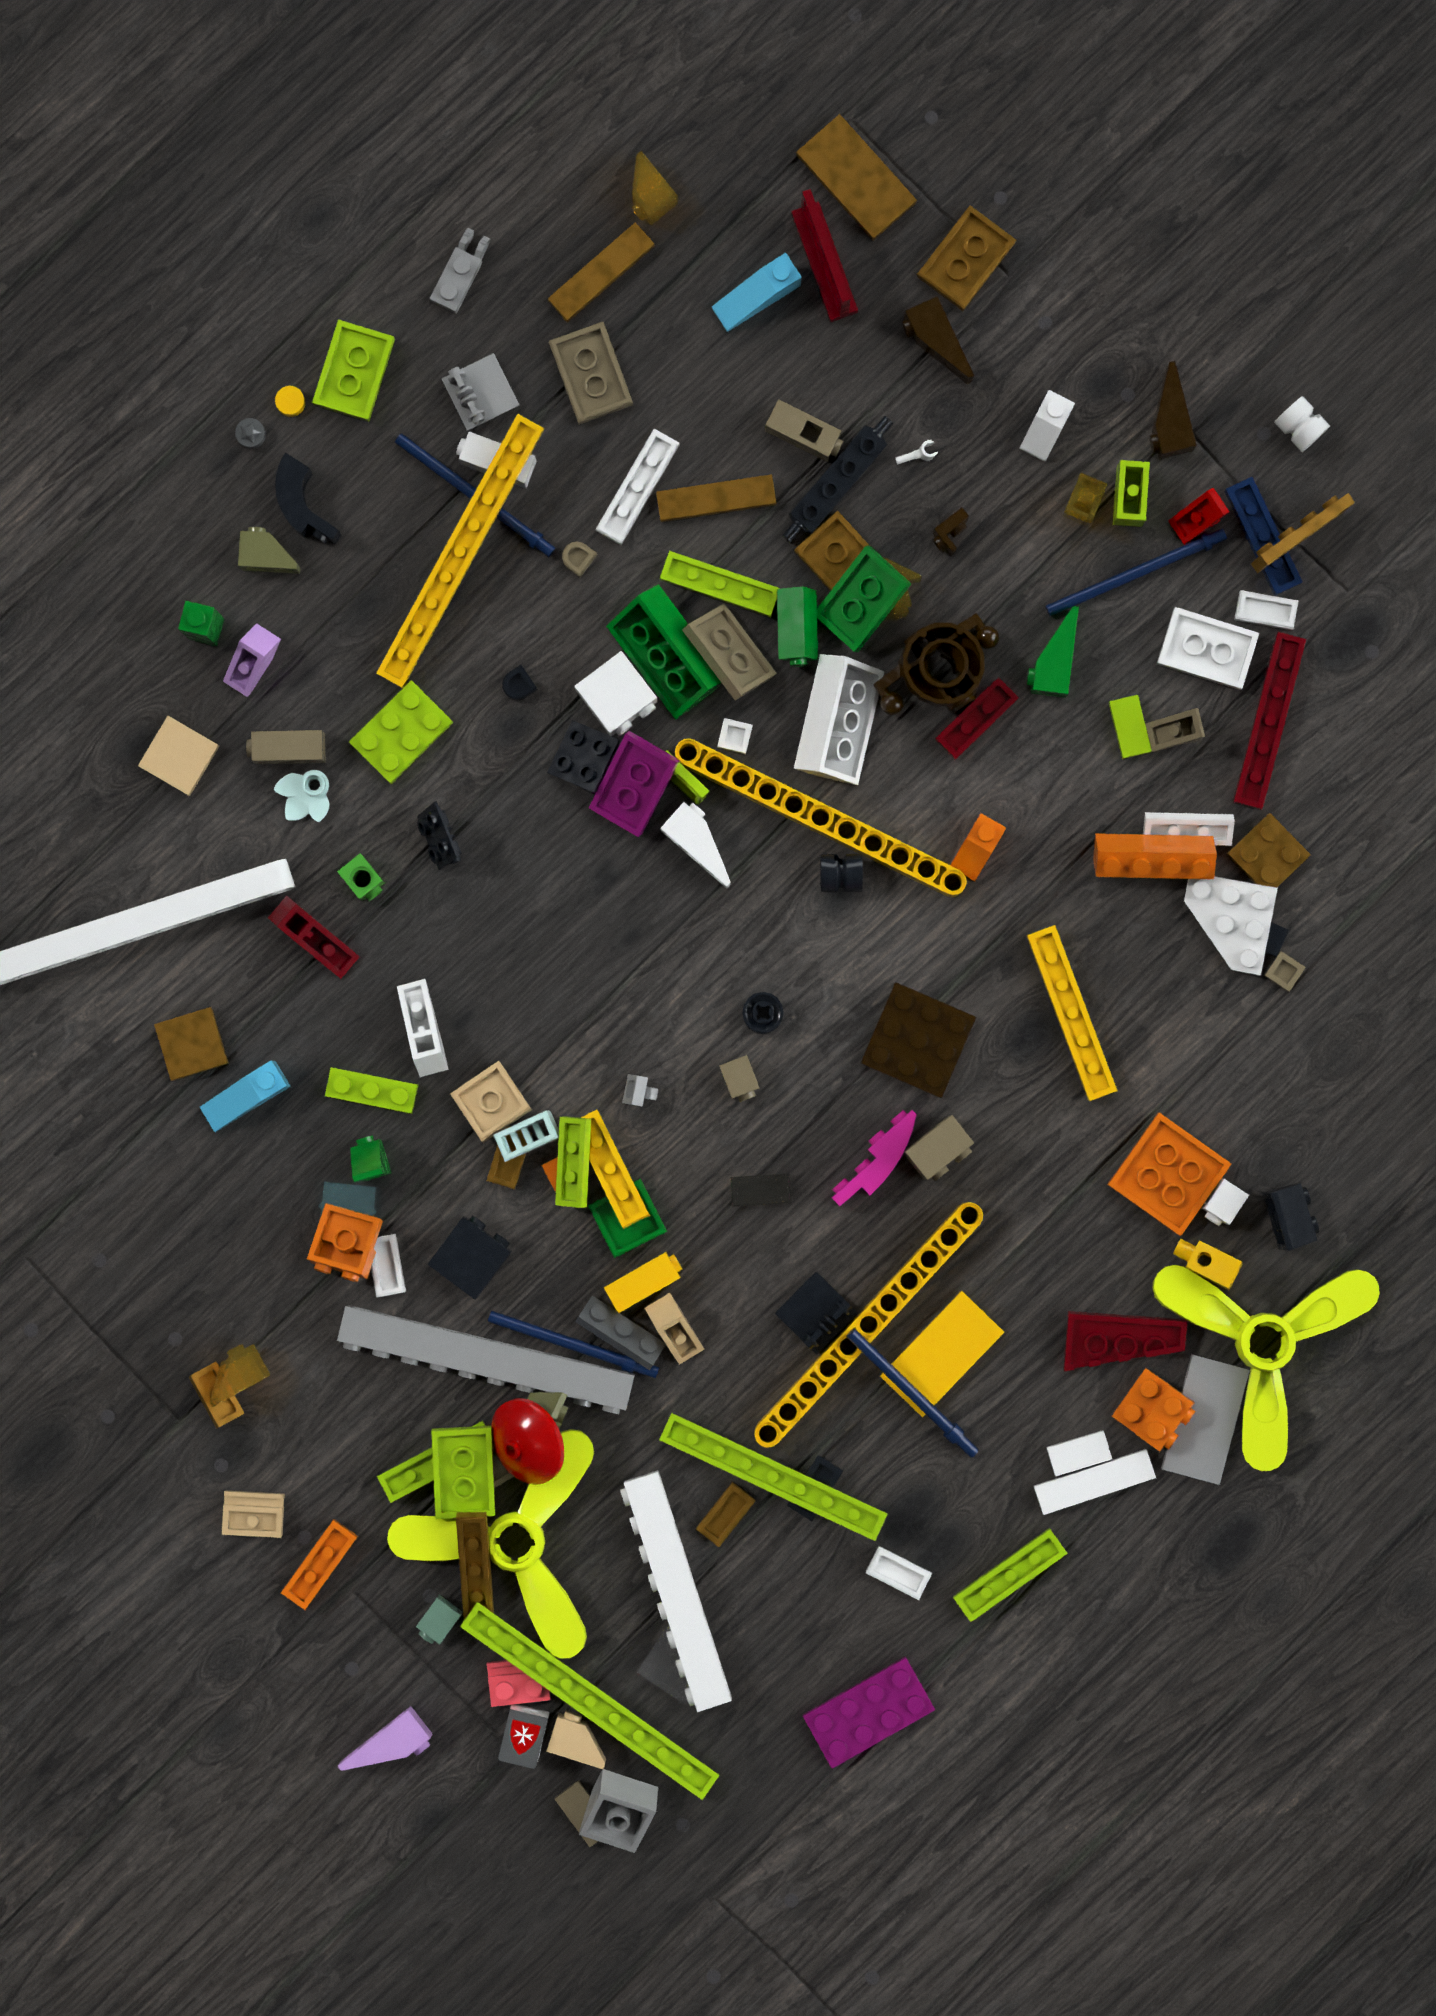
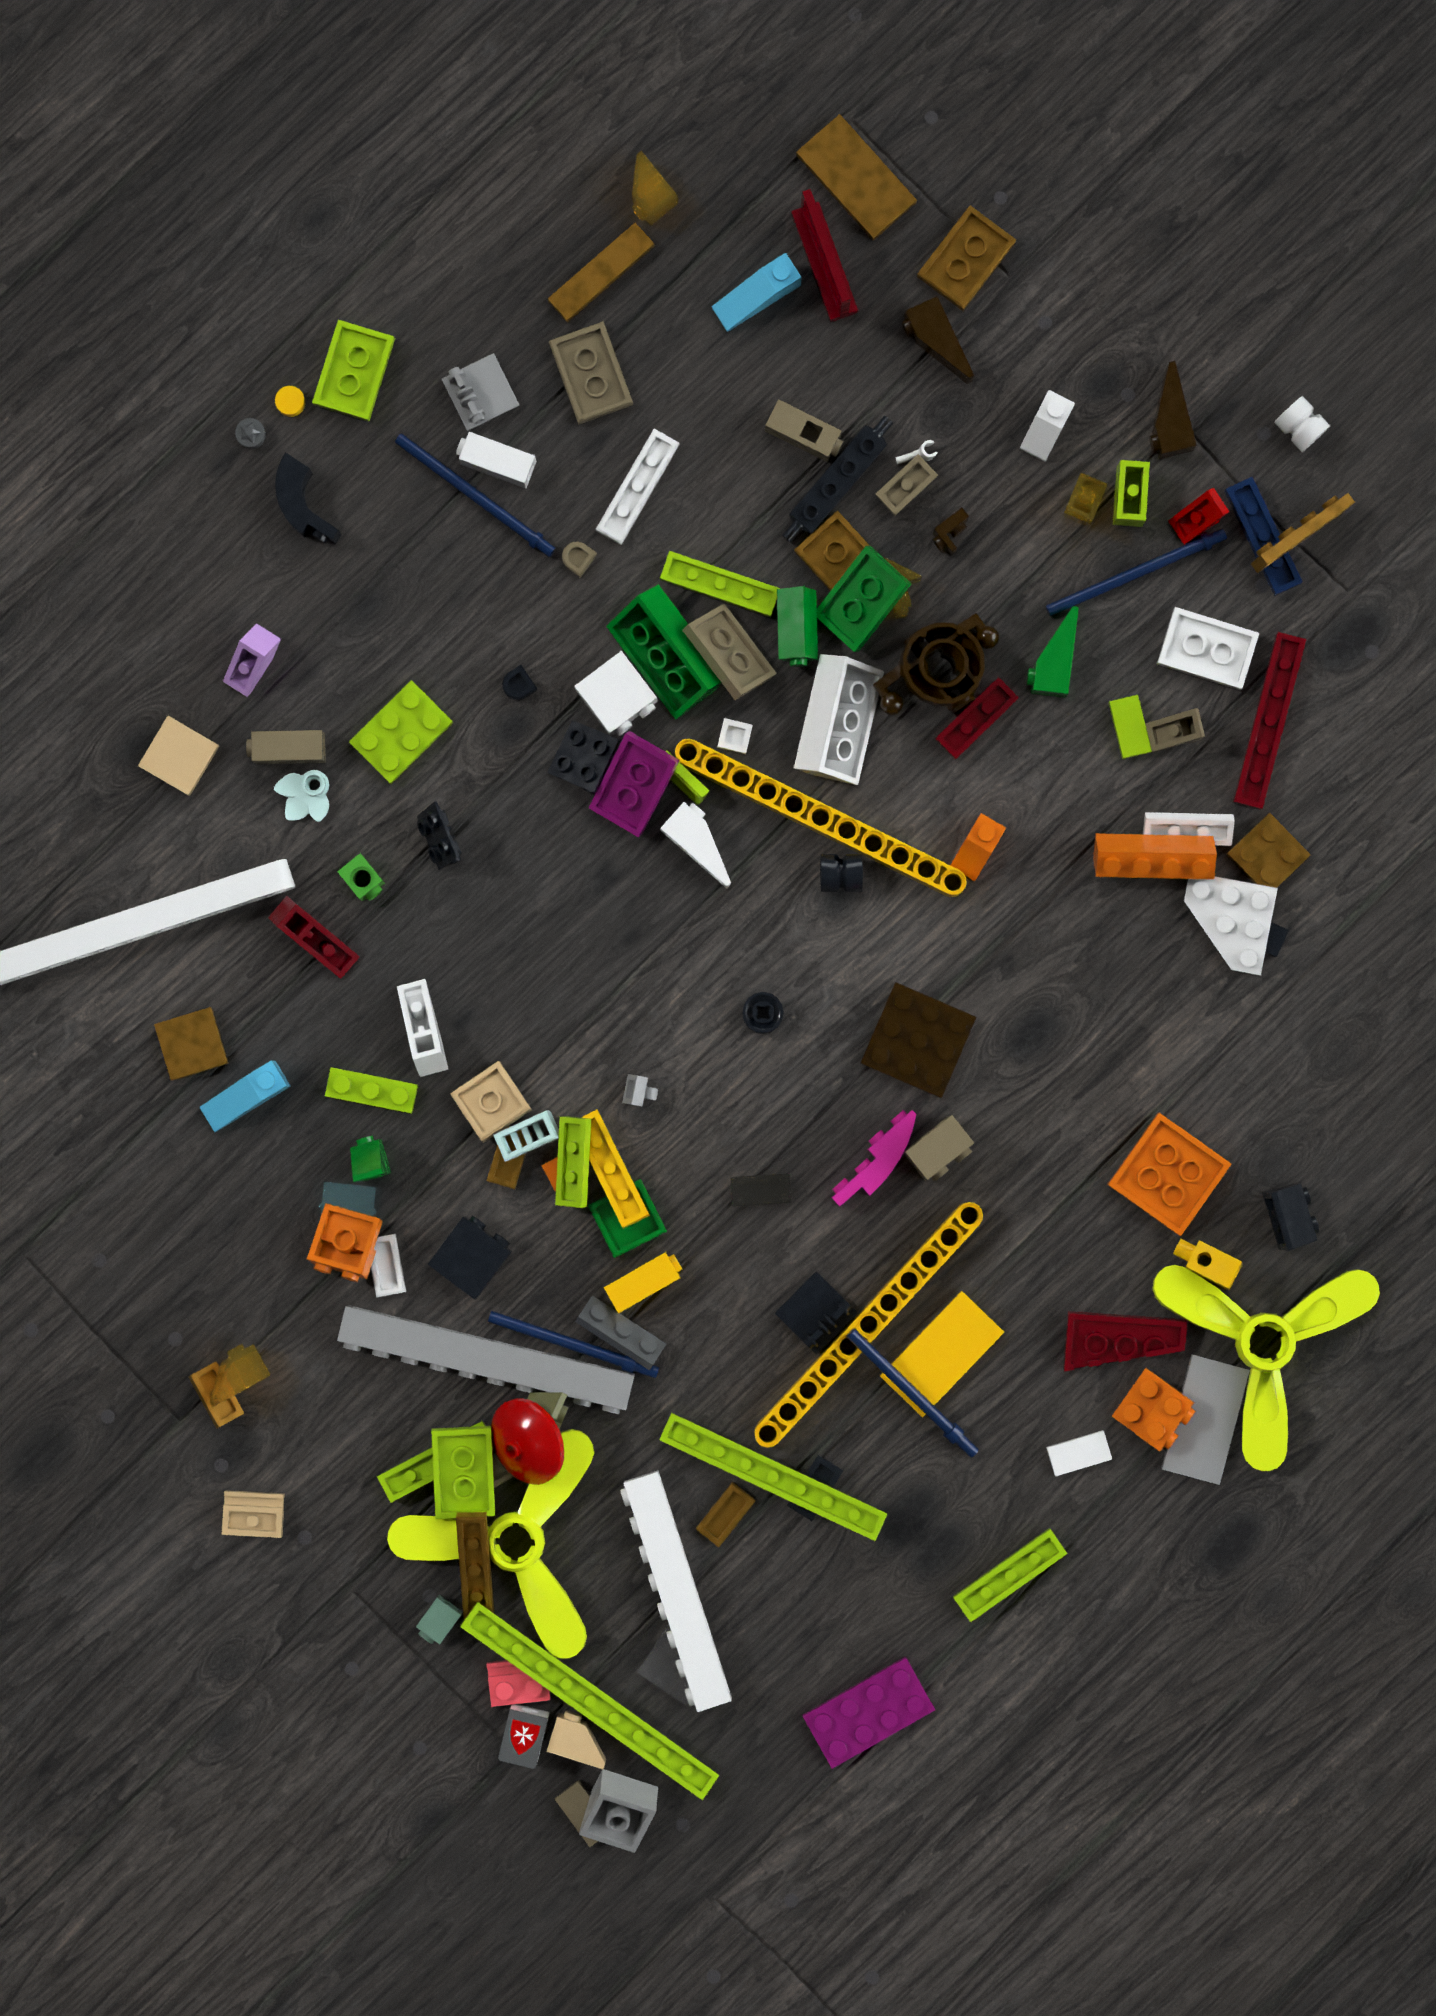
green brick [178,600,224,647] -> none
olive slope [238,527,301,574] -> none
orange plate [281,1519,358,1610] -> none
lavender slope [338,1706,432,1771] -> none
yellow plate [377,414,544,688] -> none
light grey hinge [429,228,490,314] -> none
tan slope [645,1293,704,1365] -> none
pearl gold tile [656,474,776,522] -> none
dark tan brick [719,1055,760,1102] -> none
white tile [866,1546,932,1600] -> none
yellow plate [1027,925,1117,1101] -> none
white tile [1034,1449,1156,1515] -> none
white brick [1201,1179,1249,1226] -> none
white tile [1234,590,1298,631] -> none
dark tan tile [1264,951,1306,992] -> none
none -> dark tan plate [875,454,938,516]

